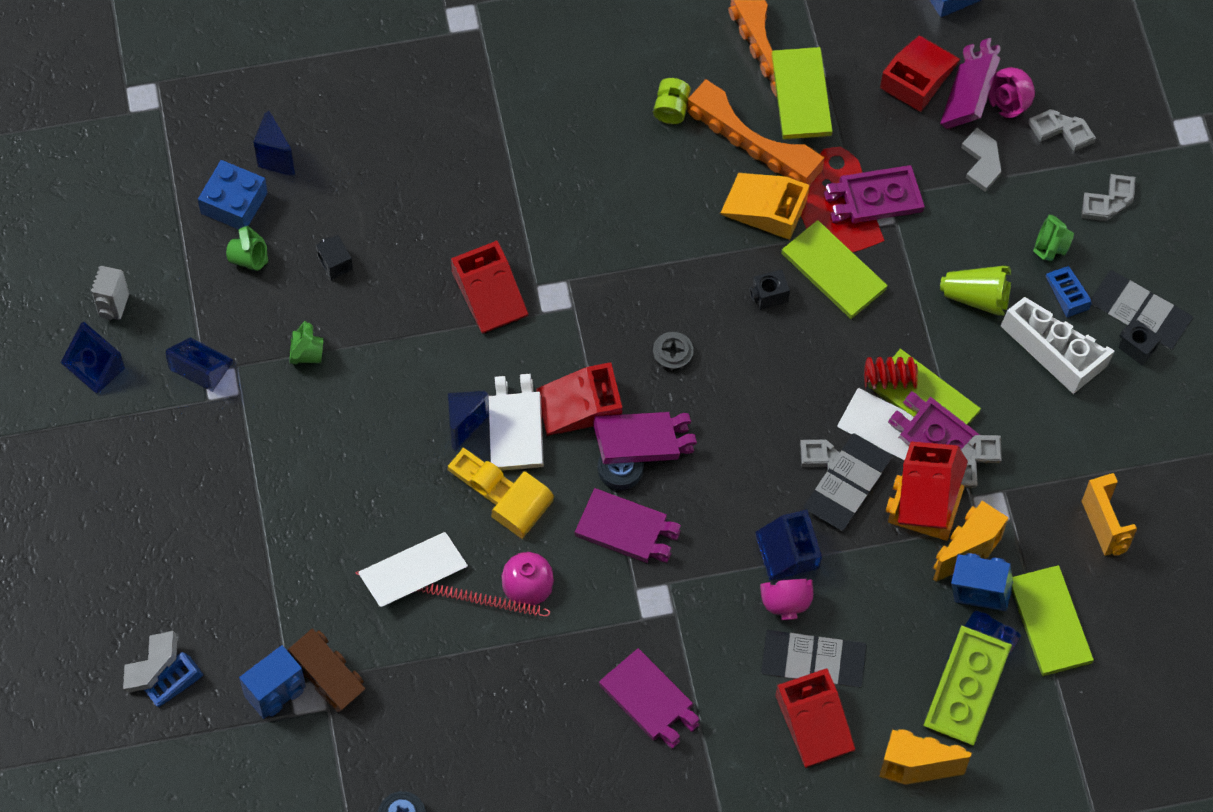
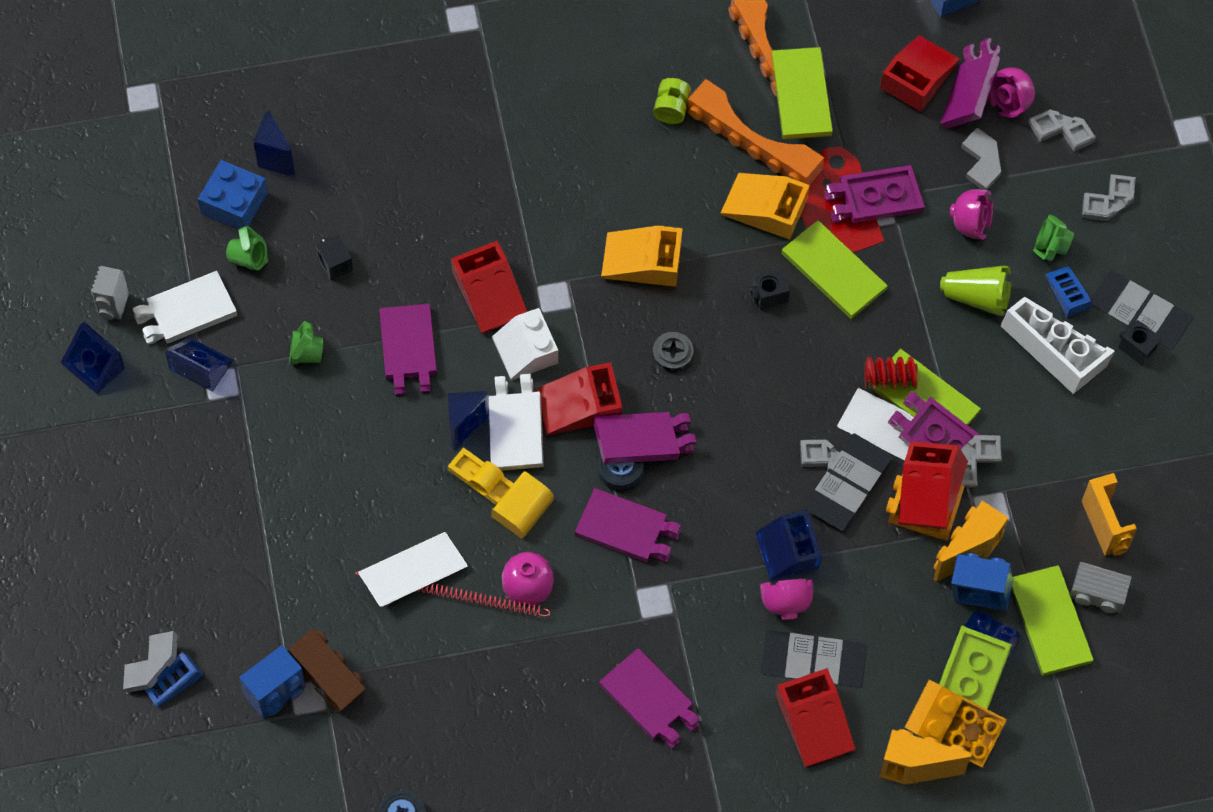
none -> white tile [133,271,237,345]
none -> magenta tile [379,304,437,395]
none -> white slope [492,308,558,381]
none -> light orange slope [601,226,683,287]
none -> light orange slope [905,680,1007,768]
none -> dark pink cylinder [950,189,993,240]
none -> light grey brick [1070,562,1131,613]

